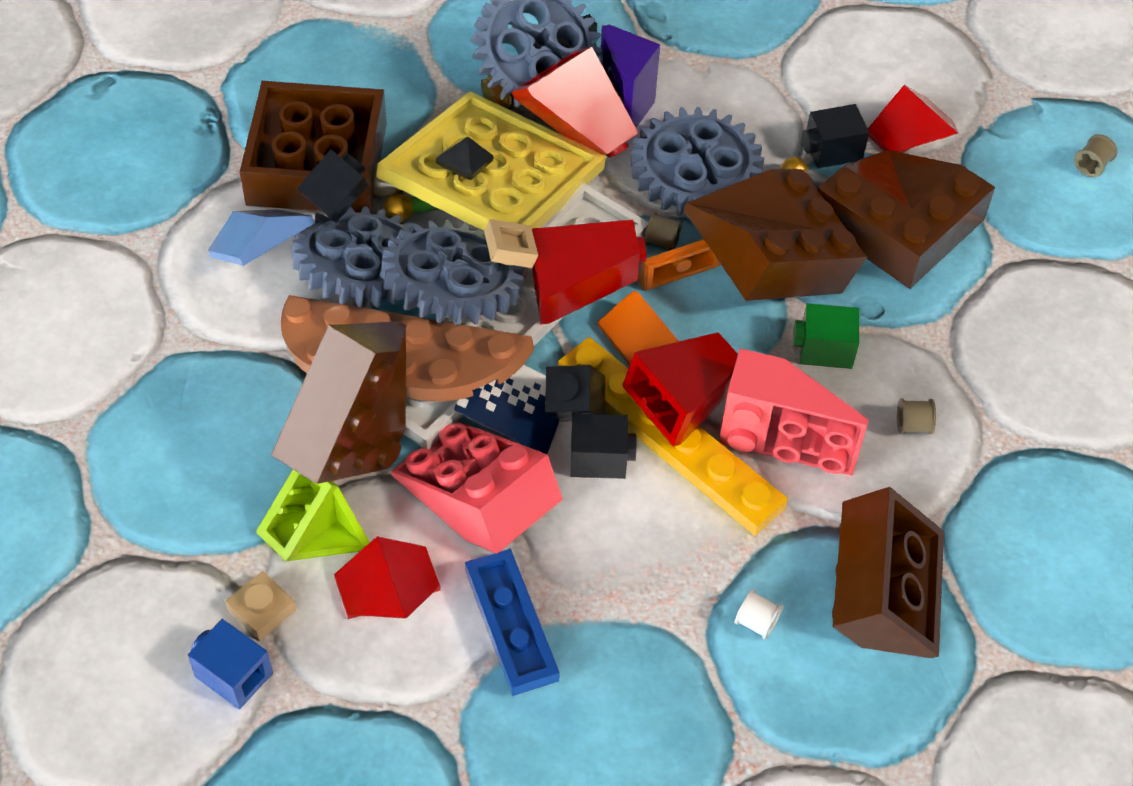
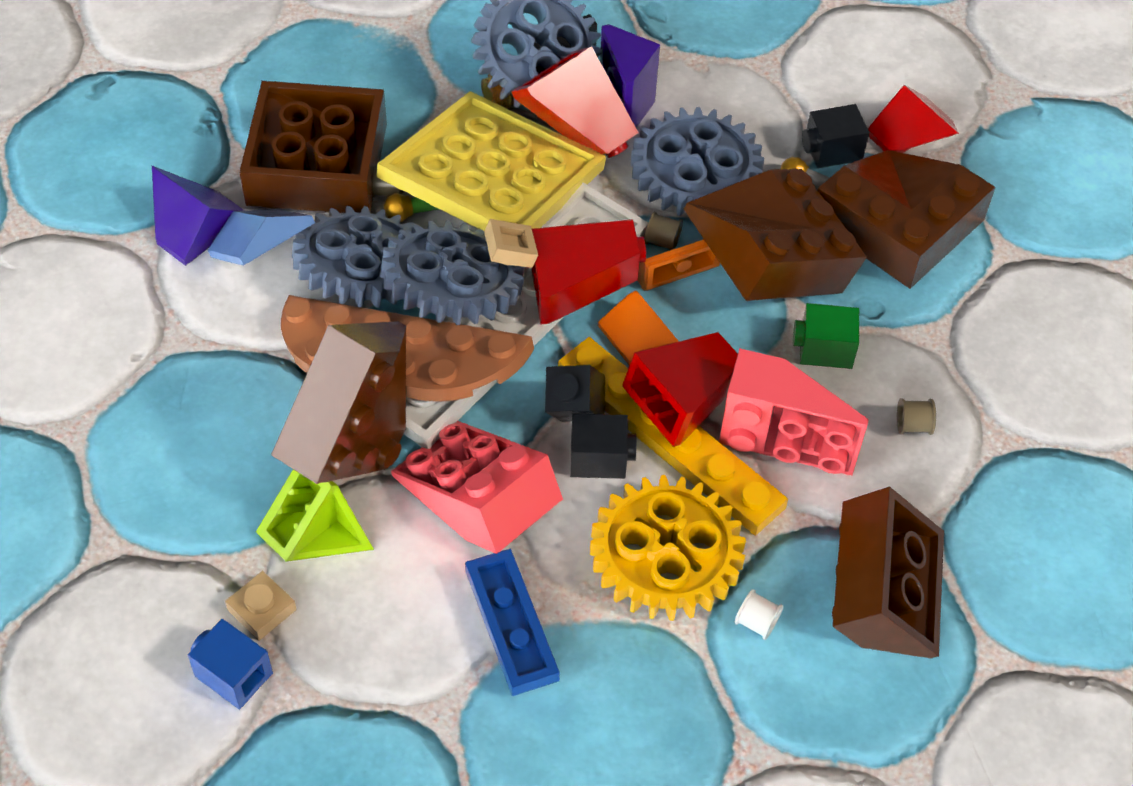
black brick [297,149,370,223] -> none
red slope [334,536,441,619] -> none
black slope [435,136,494,180] -> none
dark blue sticker [454,365,559,454] -> none
dark tan axle [1074,134,1118,177] -> none
none -> dark purple slope [152,166,245,266]
none -> yellow gear [590,475,746,621]

